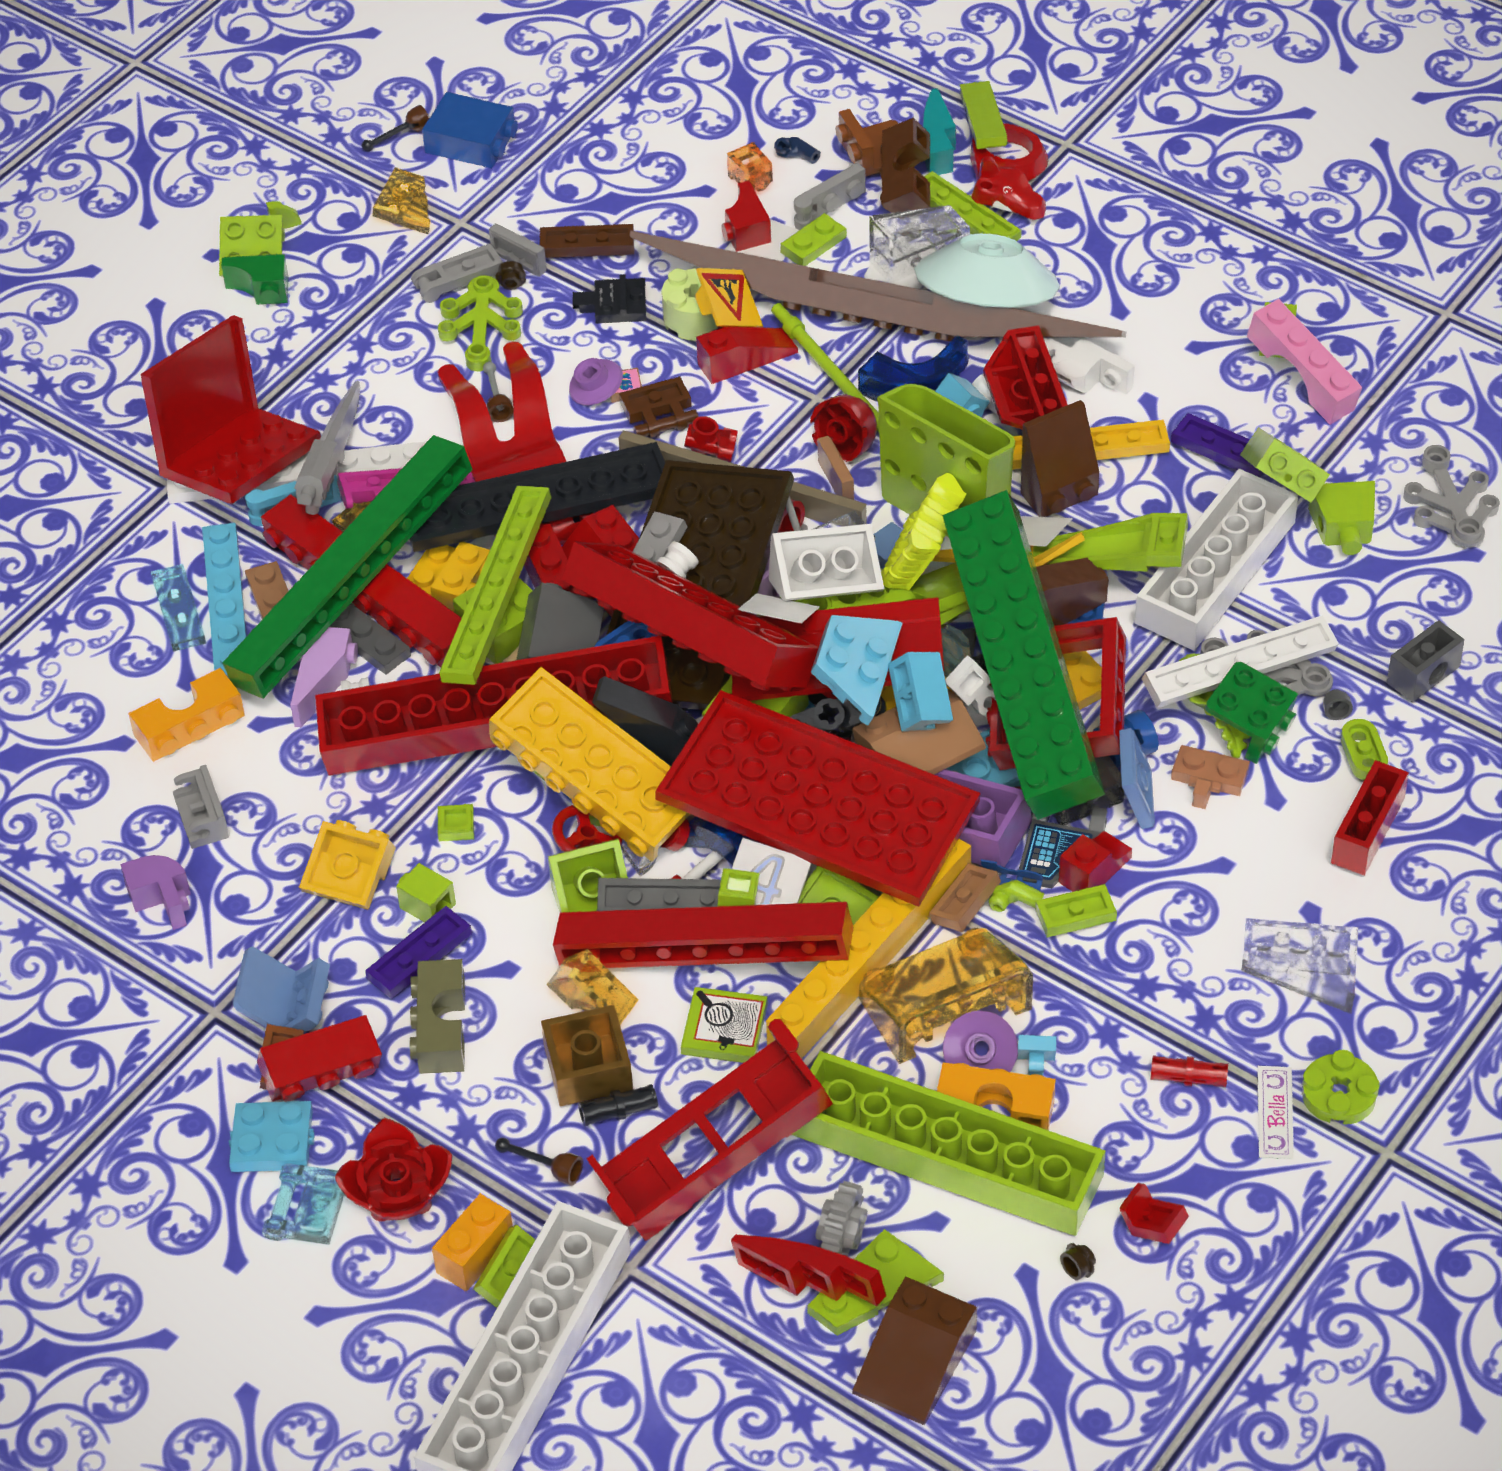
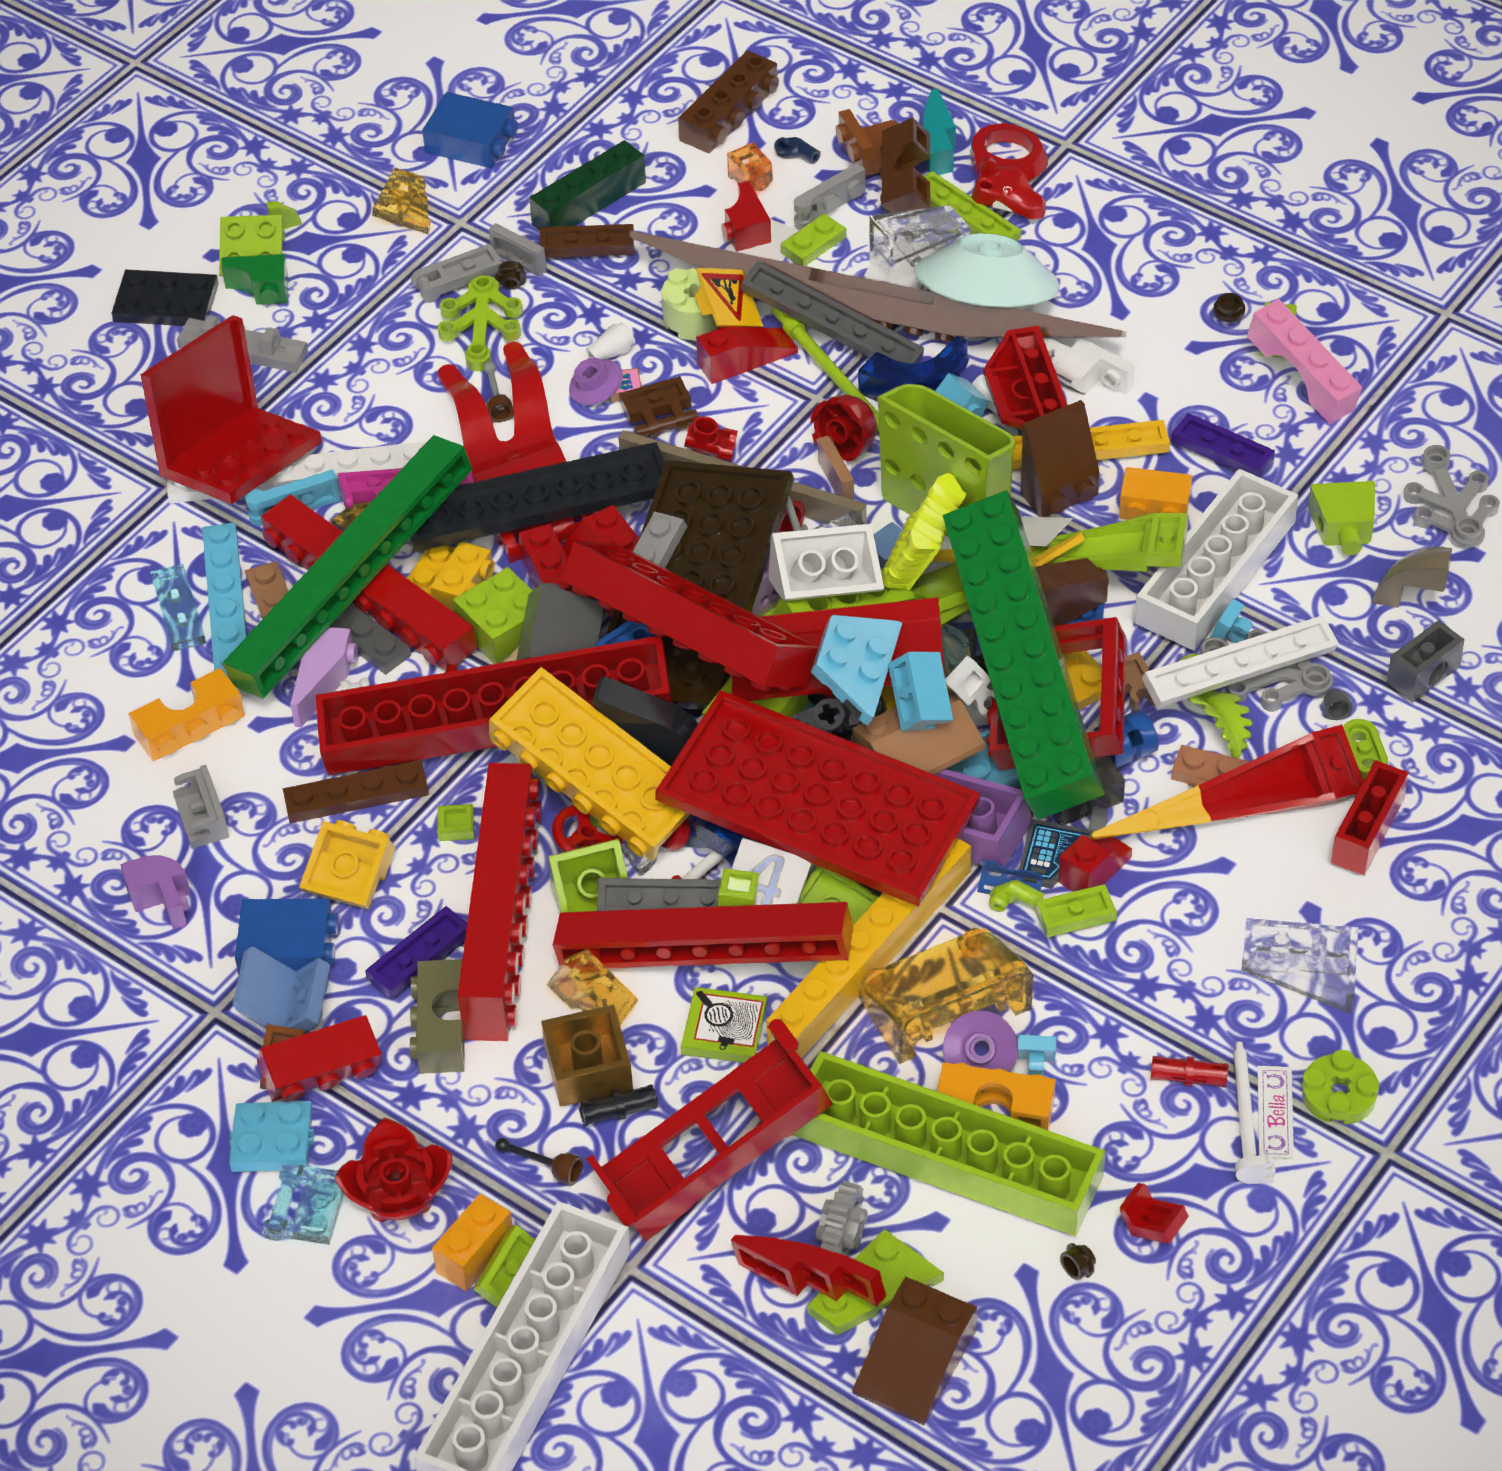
light grey piece [294,381,361,515] -> none
hinge [362,104,429,152] -> none
lime brick [396,863,456,923] -> none
lime plate [439,486,551,685] -> none
black piece [573,274,646,324] -> none
white wheel [655,541,699,579] -> none
white sticker [738,593,819,624] -> none
medium nougat plate [929,863,1001,932] -> none
lime tile [960,81,1007,149] -> none
medium blue tile [1119,728,1155,829] -> none
green bracket [1205,662,1298,764] -> none
lime window [1240,427,1330,503] -> none
none -> black plate [111,269,219,326]
none -> light grey hinge [177,315,308,373]
none -> blue brick [235,899,339,975]
none -> reddish brown plate [282,760,429,824]
none -> red brick [457,763,542,1042]
none -> dark green brick [529,140,646,231]
none -> white cone [586,322,636,359]
none -> reddish brown brick [678,50,779,154]
none -> dark grey plate [741,261,924,378]
none -> red plate [1088,724,1364,840]
none -> light orange brick [1119,467,1193,520]
none -> medium nougat plate [1125,652,1155,711]
none -> medium azure tile [1209,599,1254,643]
none -> dark brown plate [1213,293,1246,322]
none -> white piece [1233,1041,1276,1184]
none -> dark tan brick [1372,546,1452,608]

